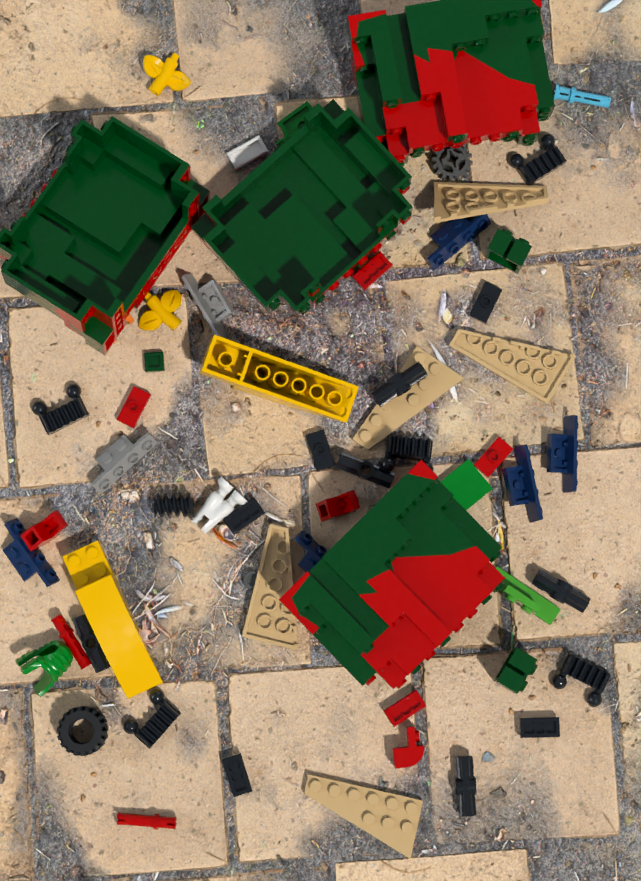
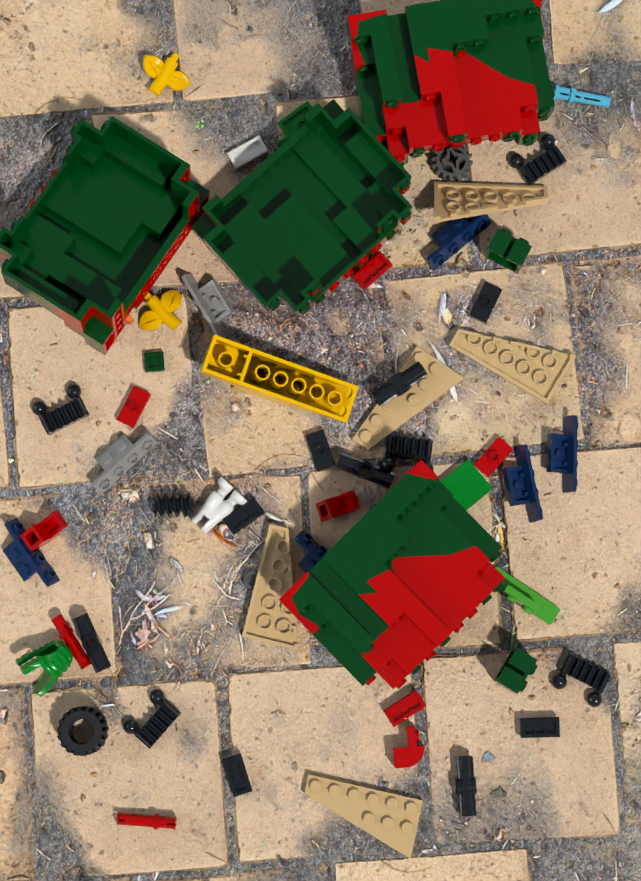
yellow slope [63,540,163,699] -> none
black piece [531,570,591,613] -> none

